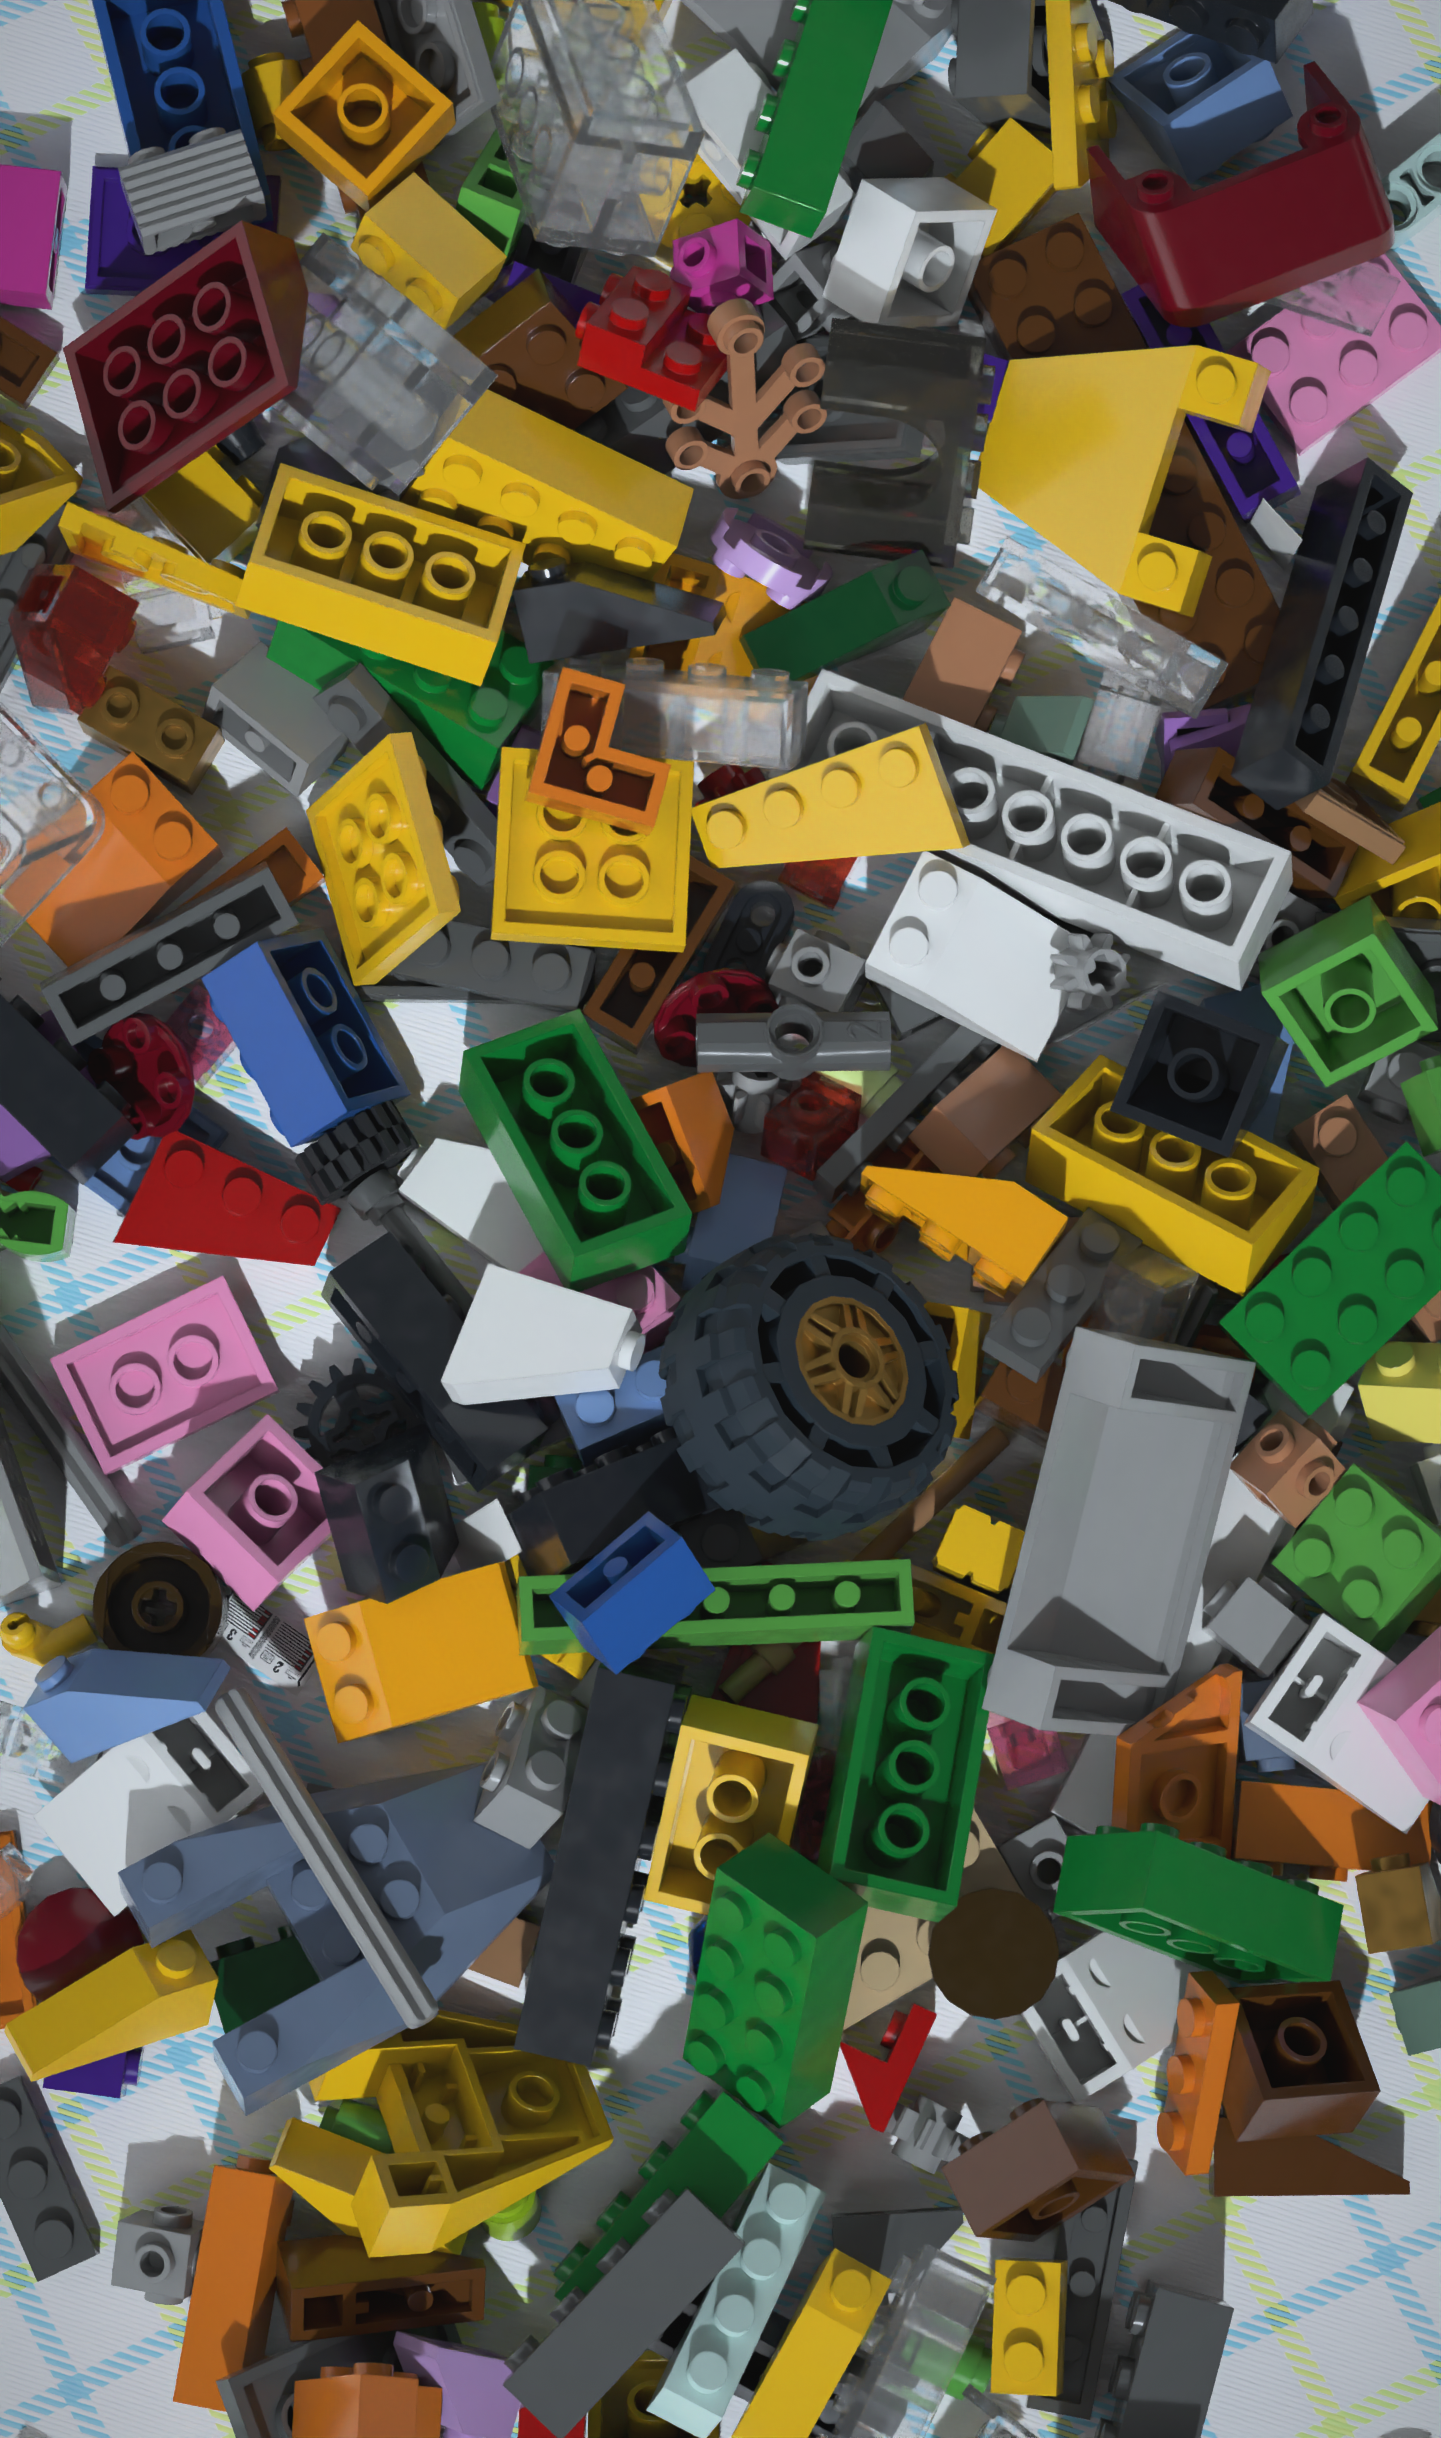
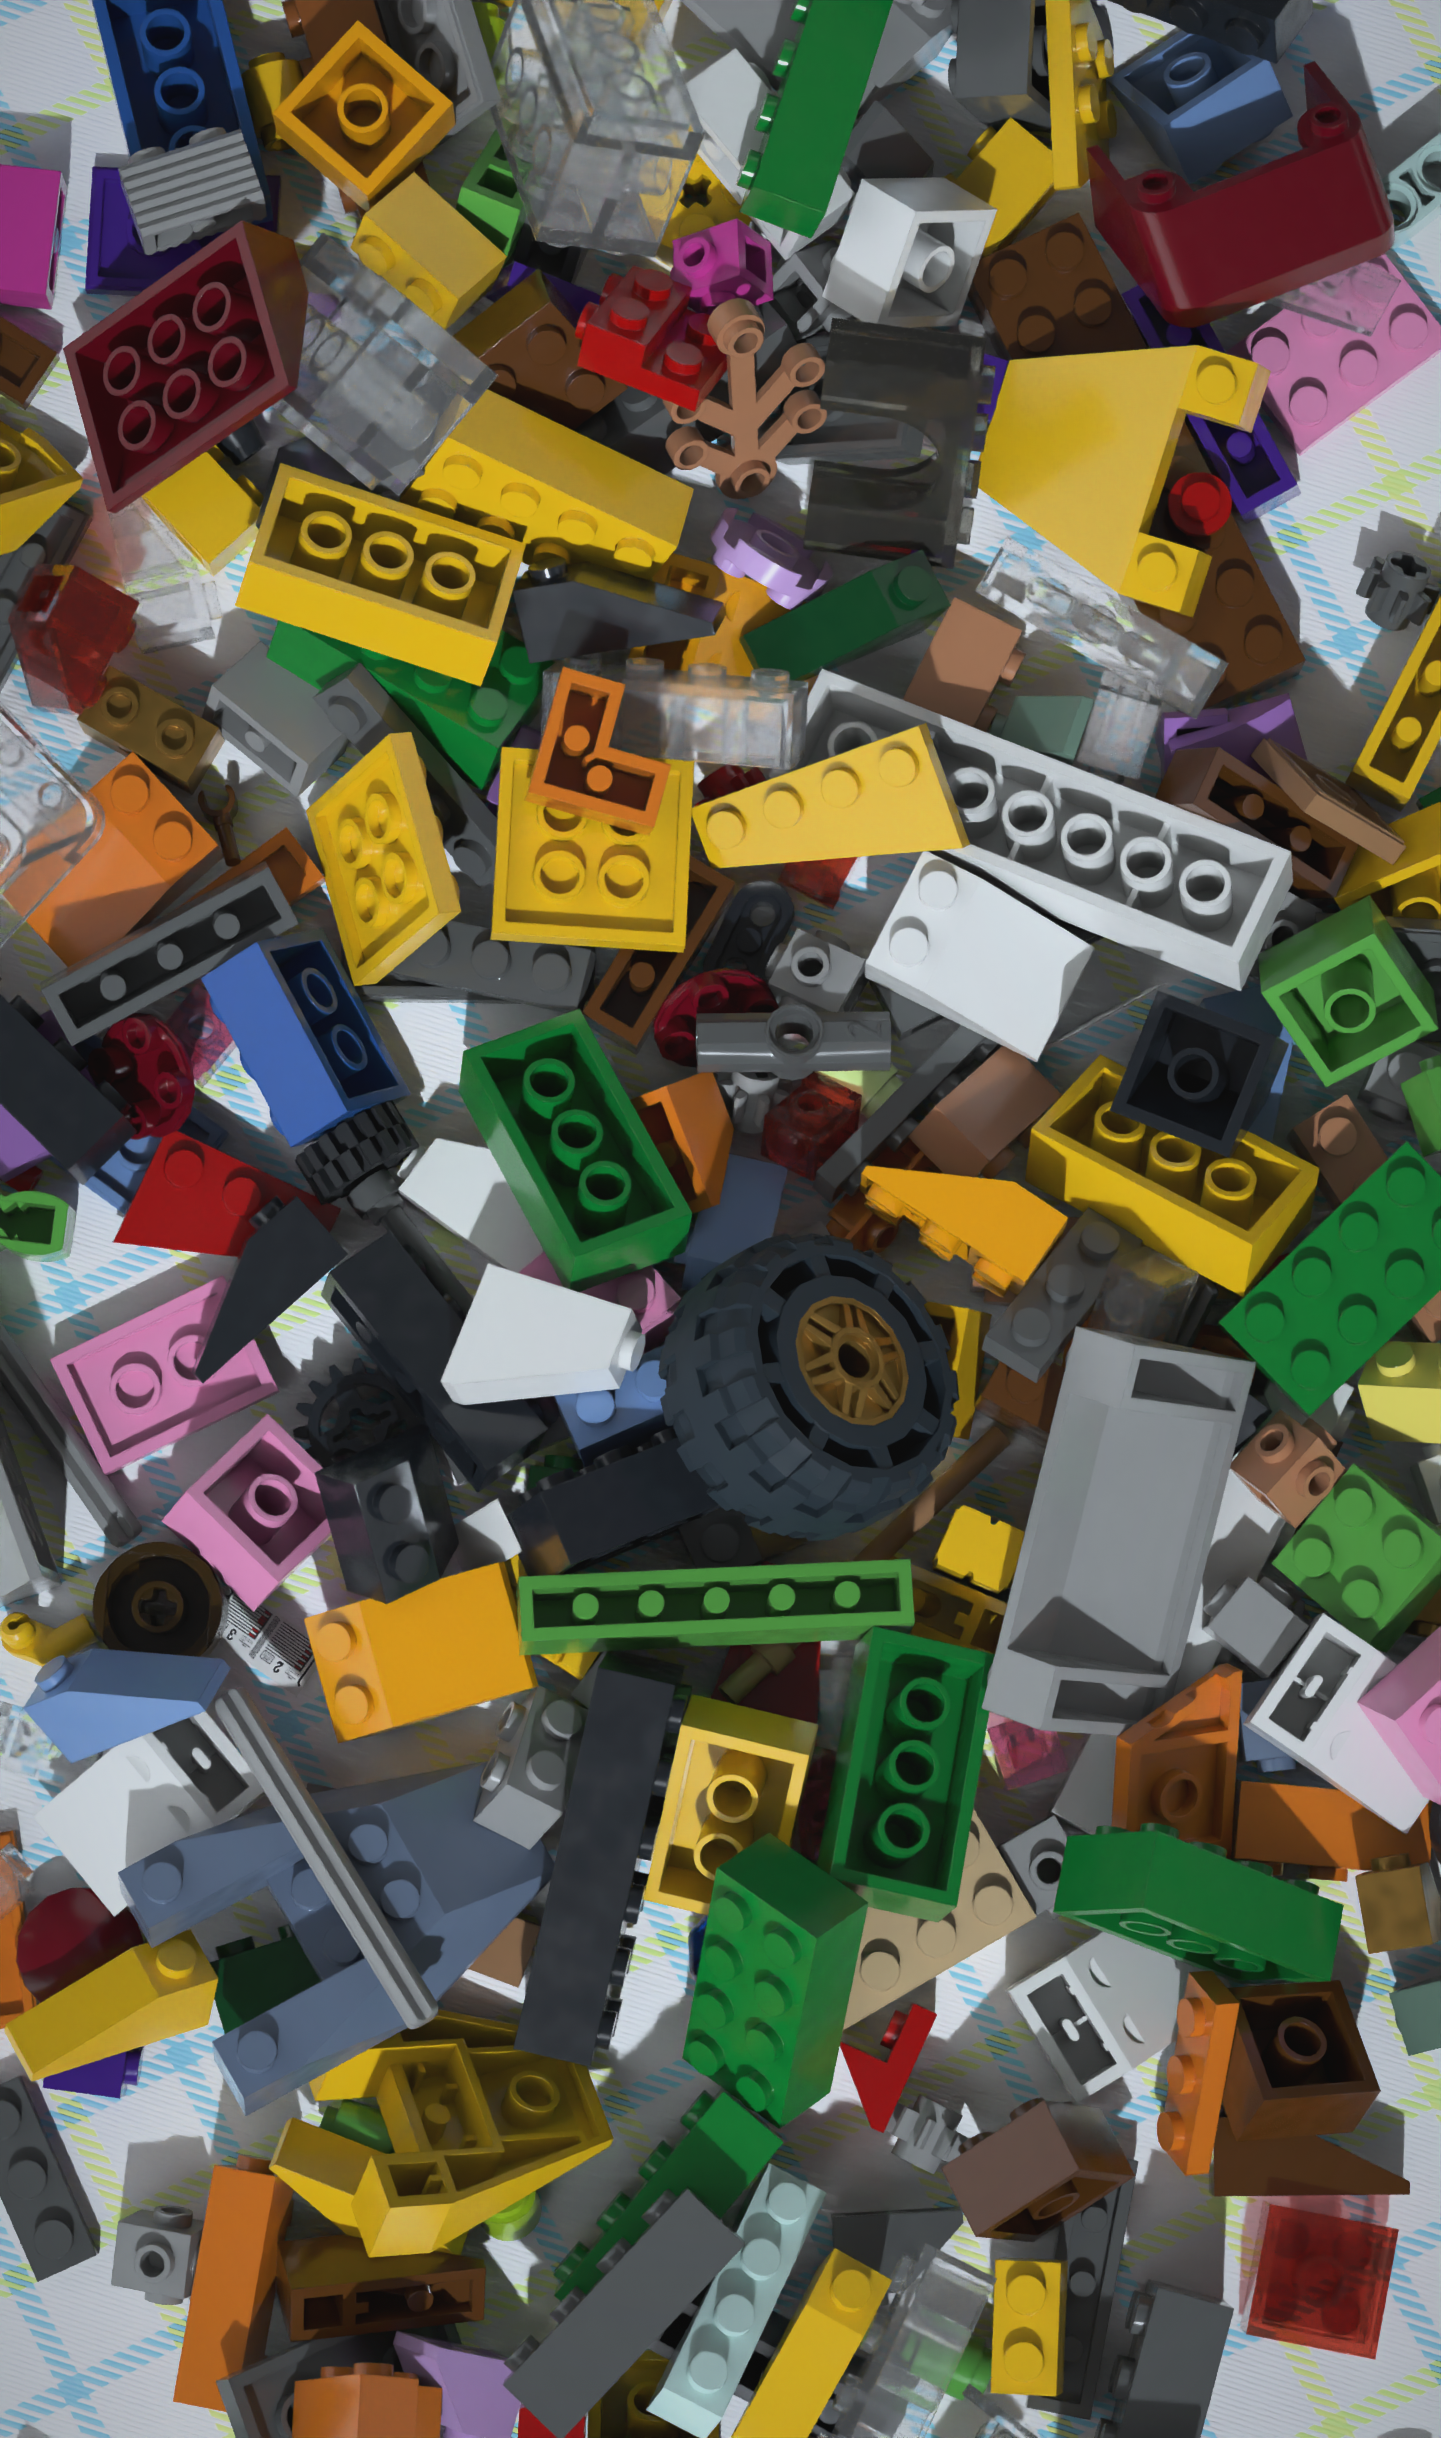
yellow wing [58,501,252,619] -> none
blue brick [549,1511,716,1675] -> none
dark brown tile [928,1888,1059,2020] -> none
light grey gear [1050,933,1131,1010] -> none
black brick [1231,457,1413,811] -> none
white sticker [1246,498,1302,571] -> none
none -> black slope [192,1195,348,1383]
none -> reddish brown hand [198,784,241,867]
none -> red plate [1167,472,1232,537]
none -> clear red brick [1239,2200,1399,2360]
none -> dark grey gear [1356,551,1440,631]

